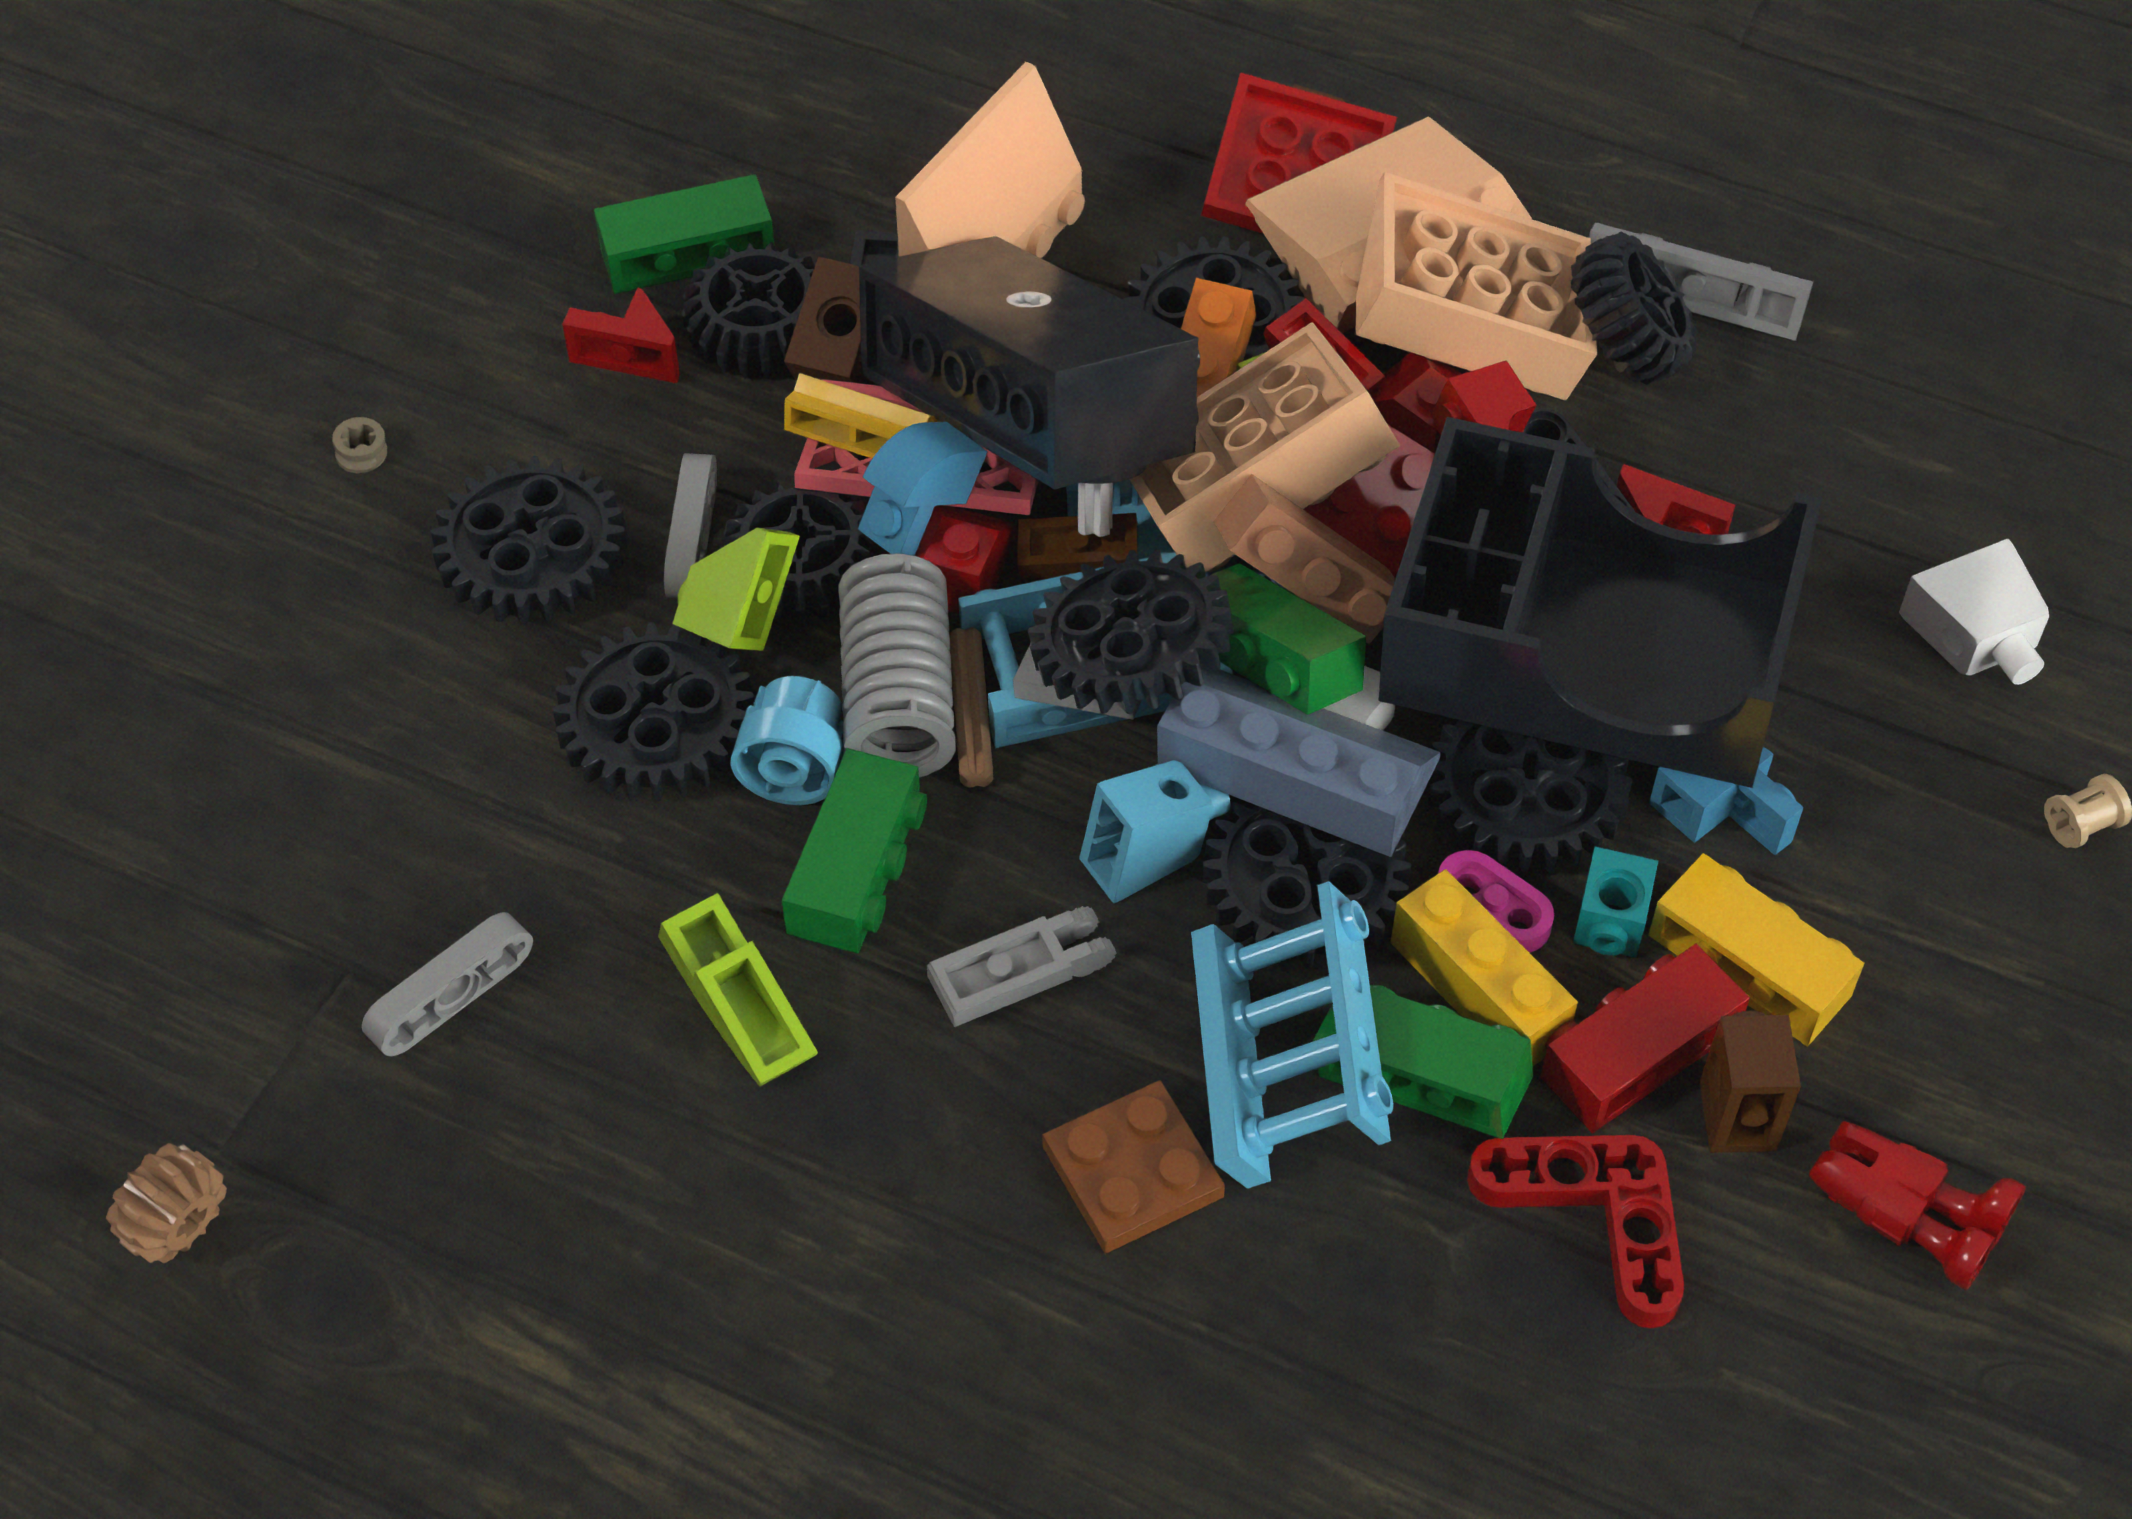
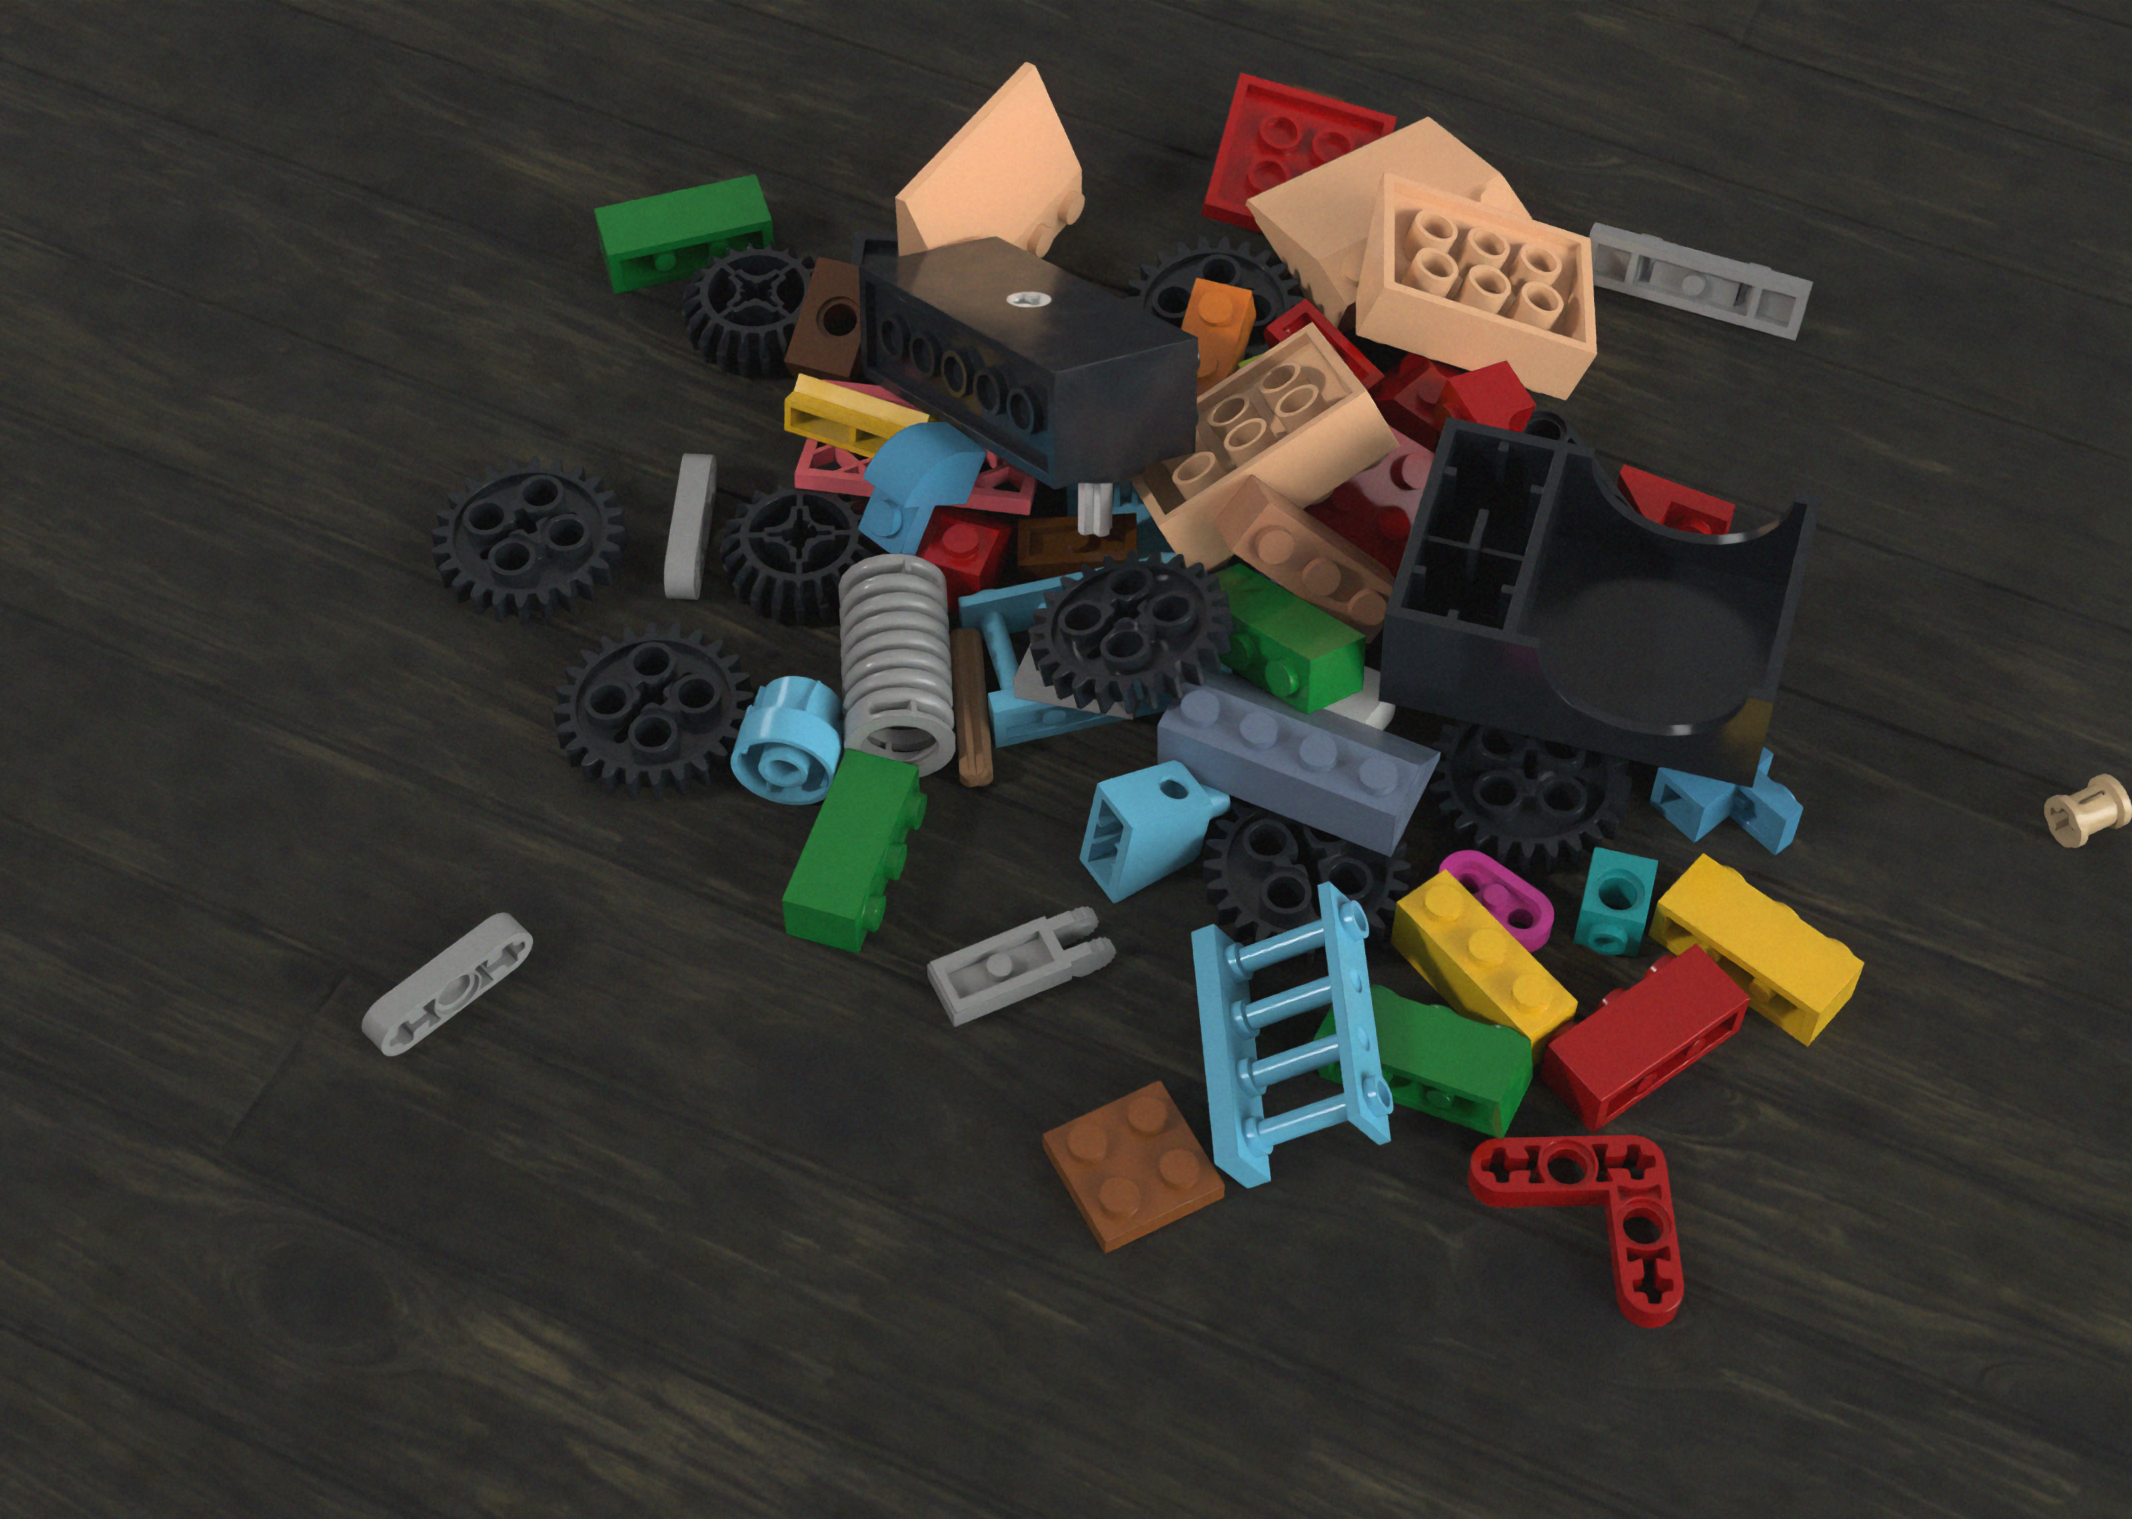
medium nougat gear [106,1143,227,1263] -> none
dark tan bush [332,417,387,473] -> none
red slope [562,288,680,383] -> none
lime slope [658,893,818,1087] -> none
lime slope [672,528,800,651] -> none
black gear [1571,231,1696,385] -> none
reddish brown brick [1699,1011,1801,1153] -> none
red piece [1809,1121,2026,1291] -> none
white torso [1899,539,2049,685] -> none

